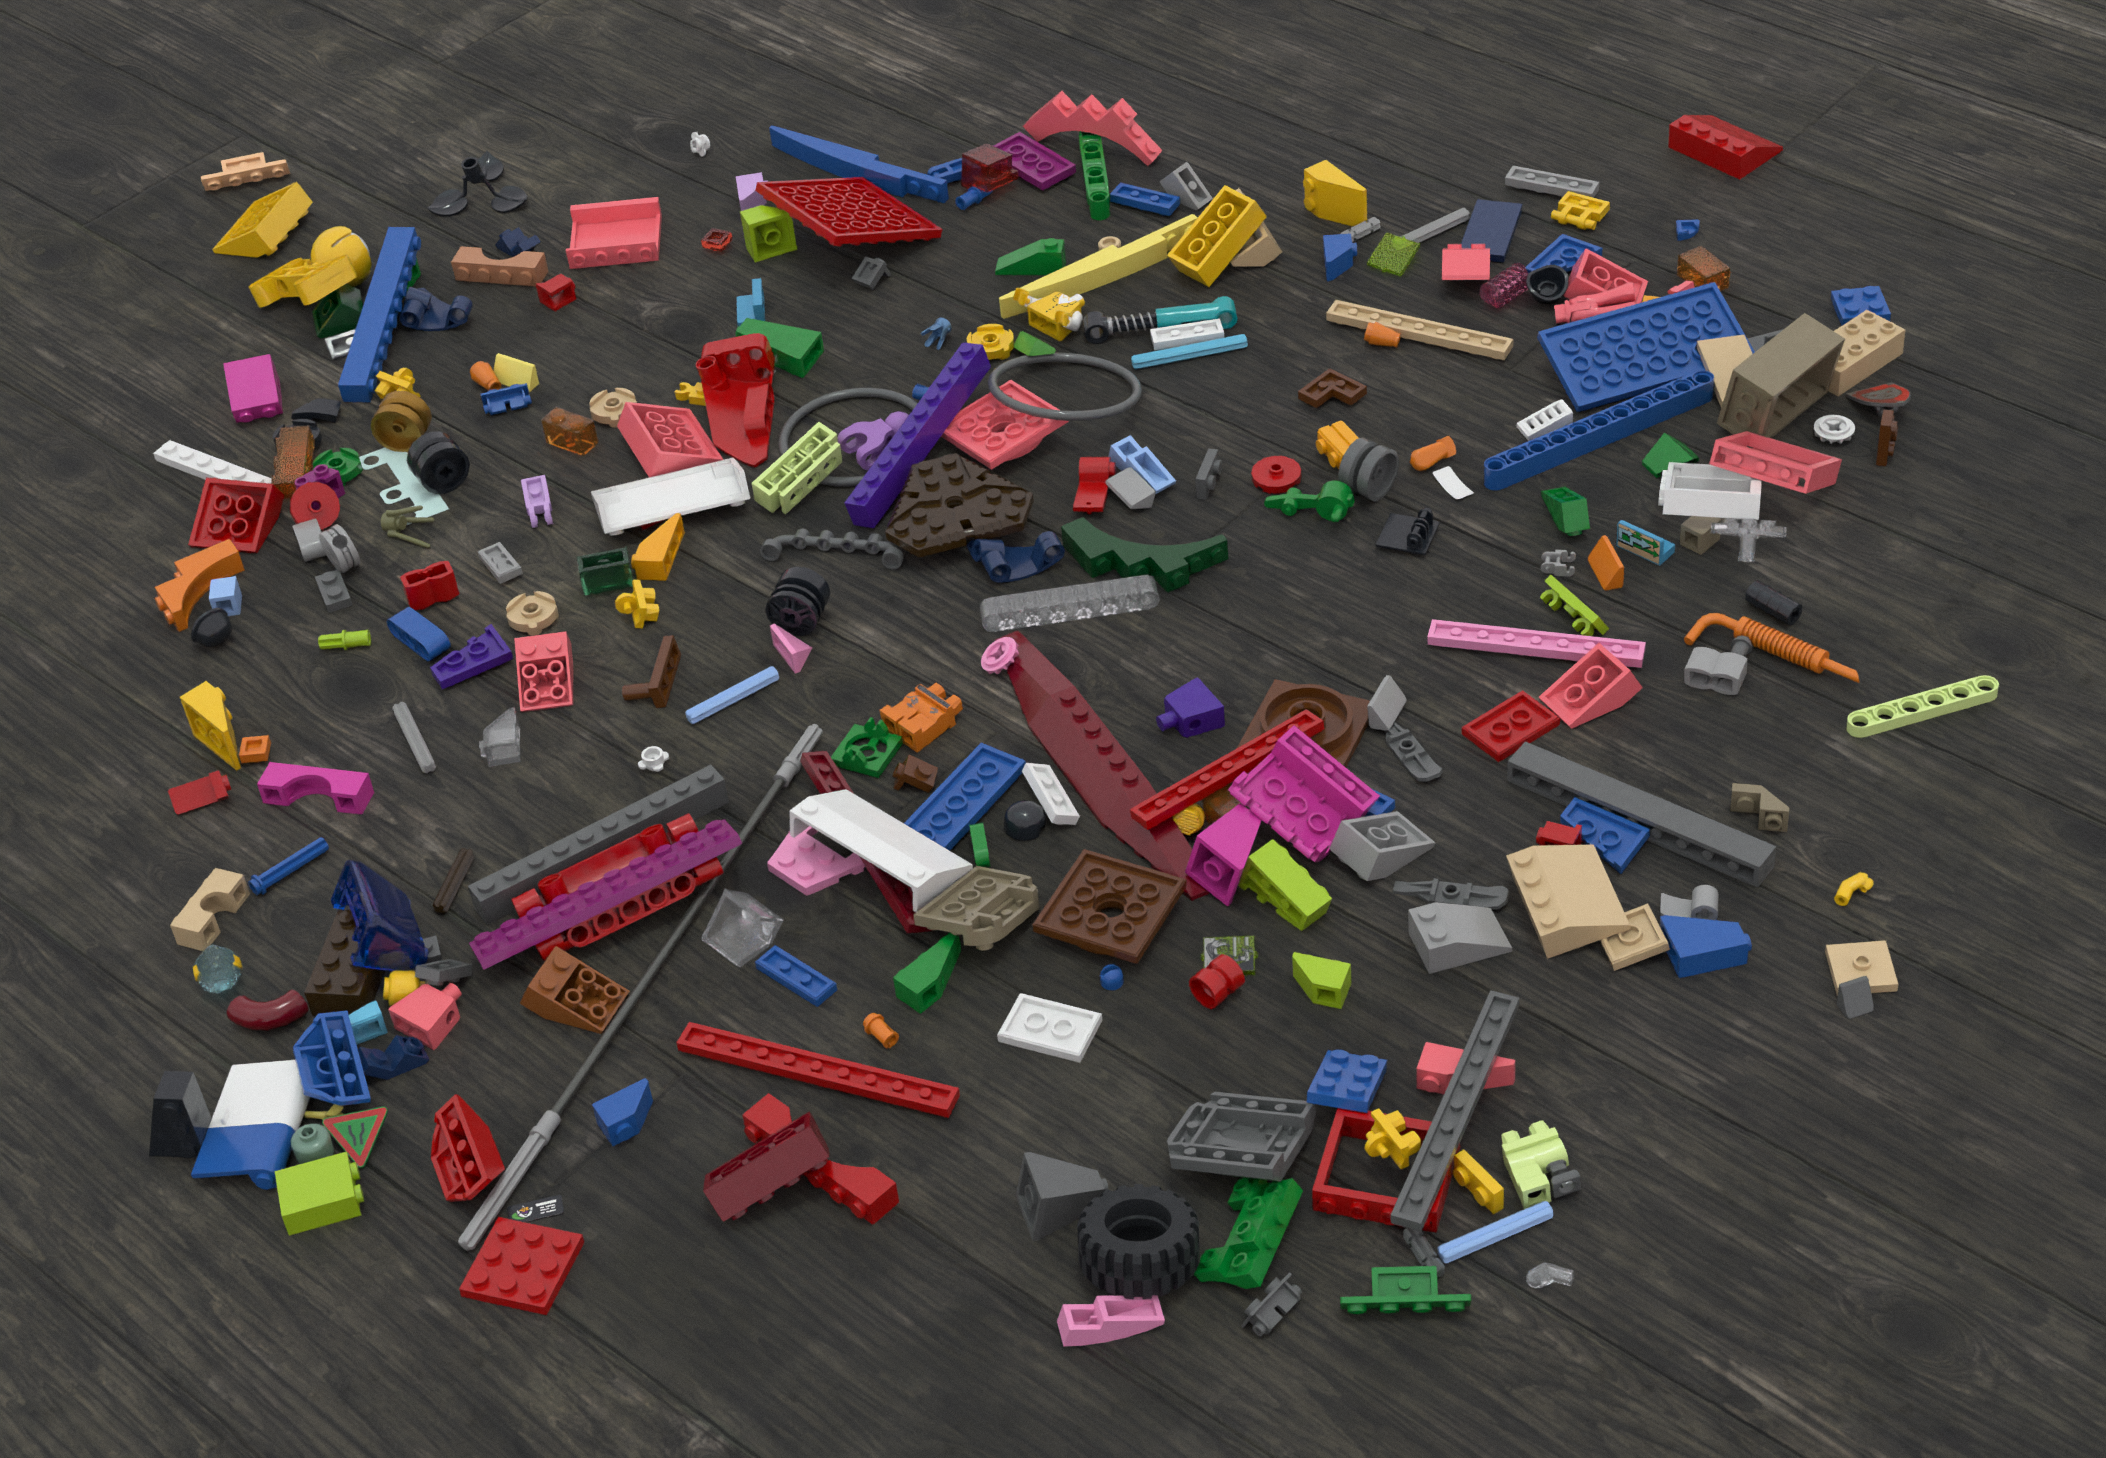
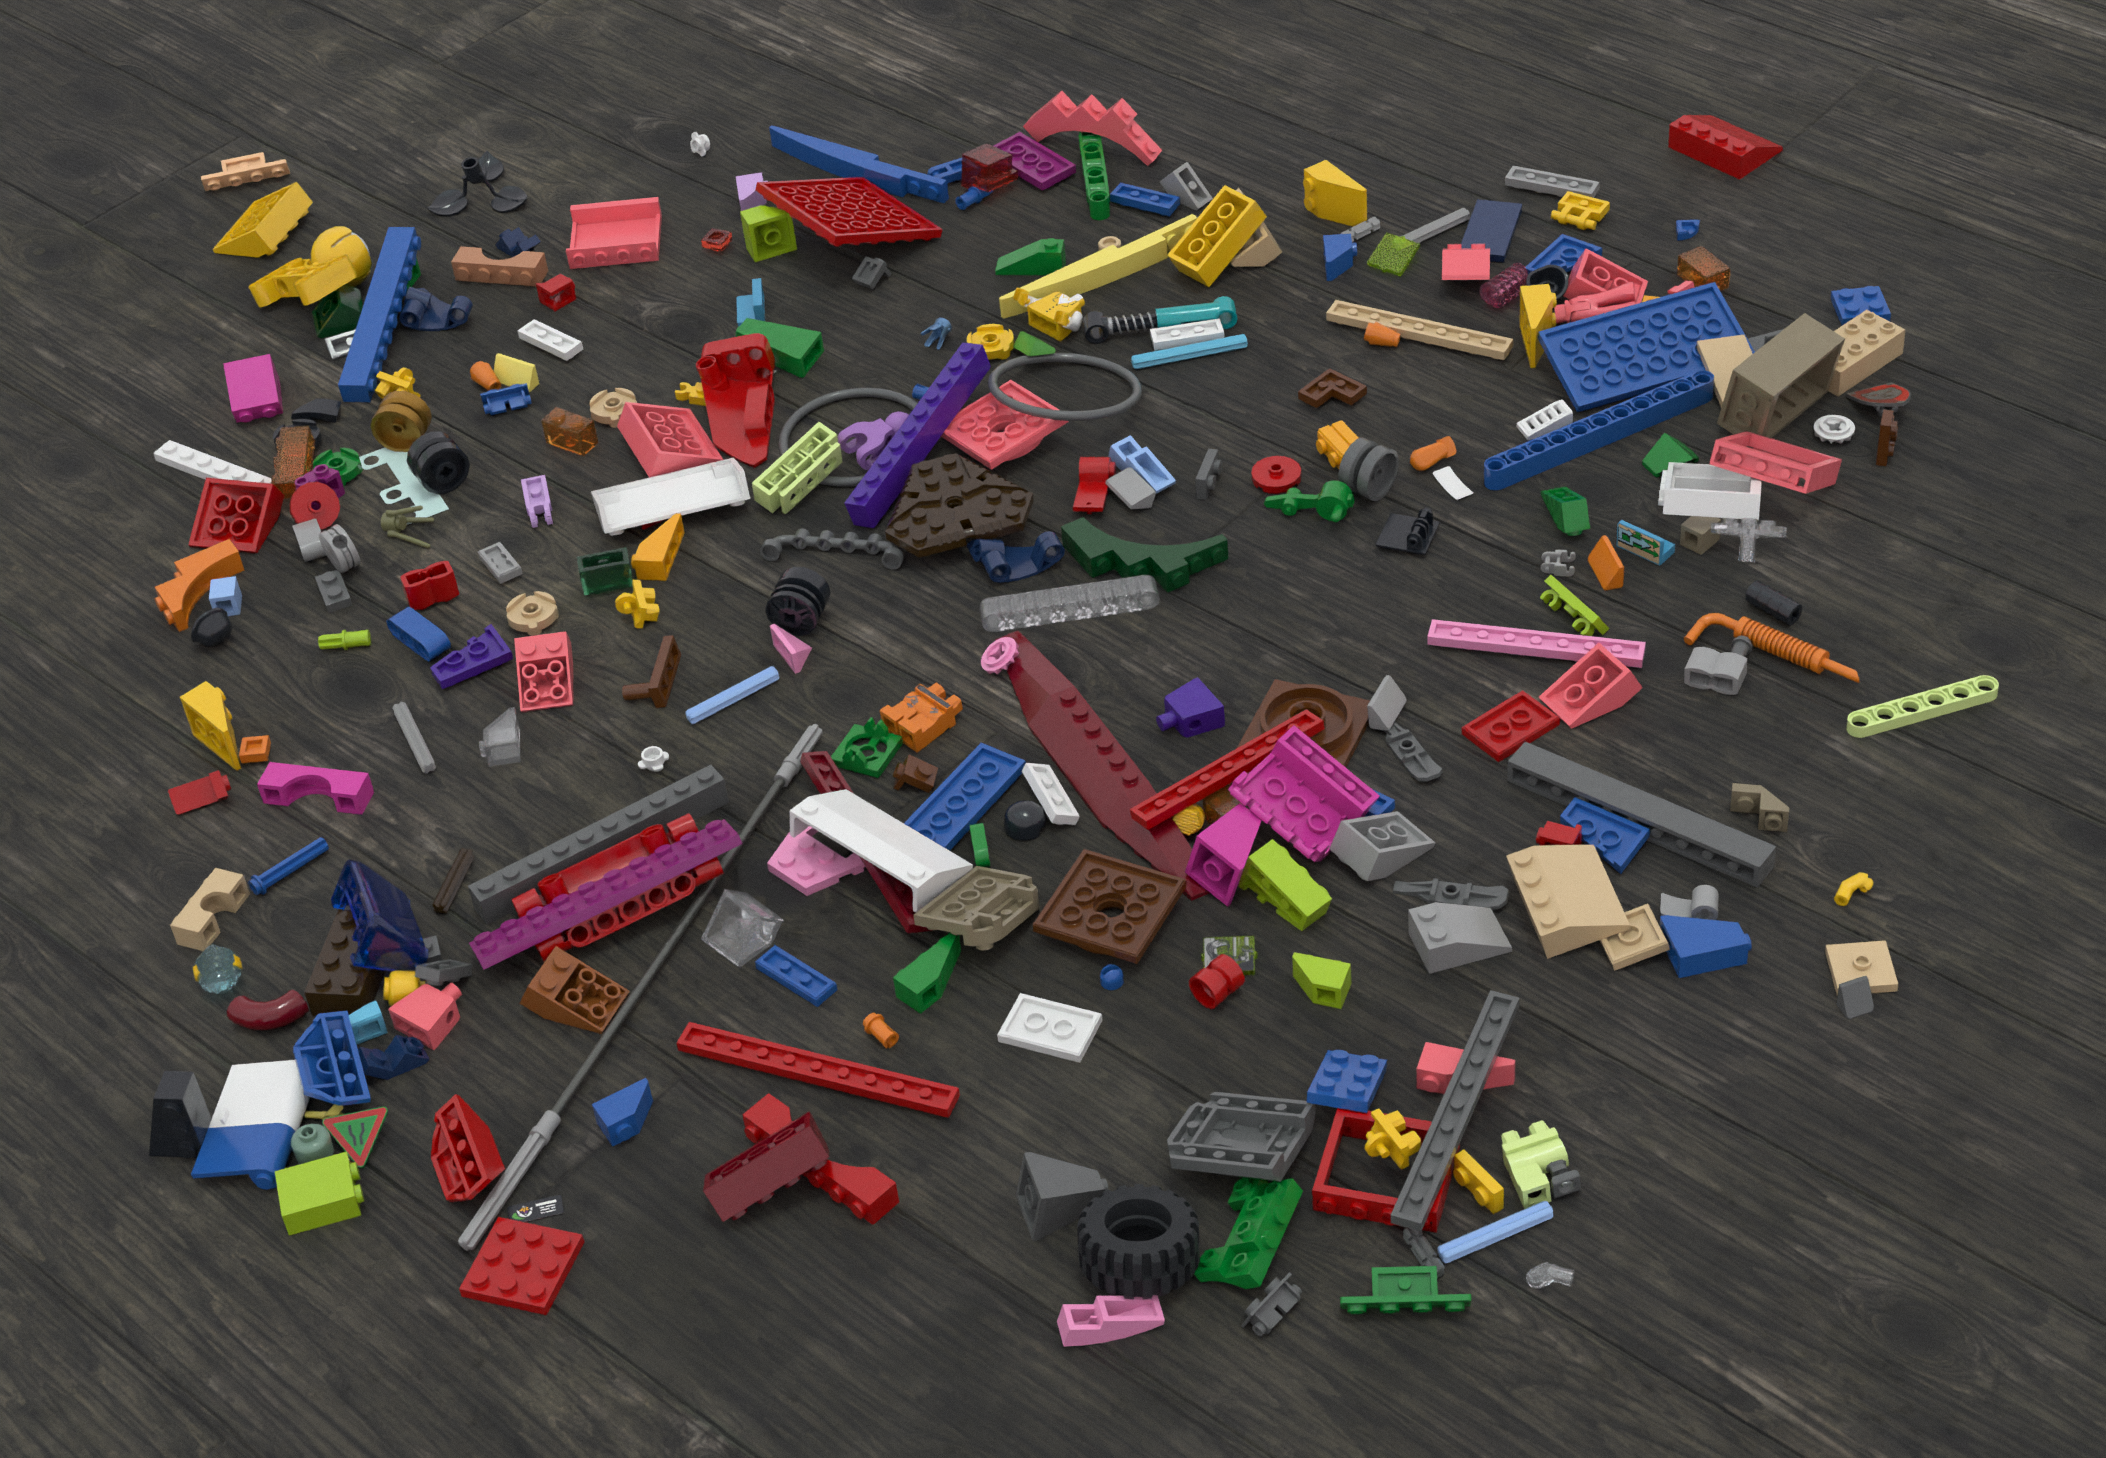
none -> white plate [518,319,583,361]
none -> yellow slope [1520,284,1557,368]

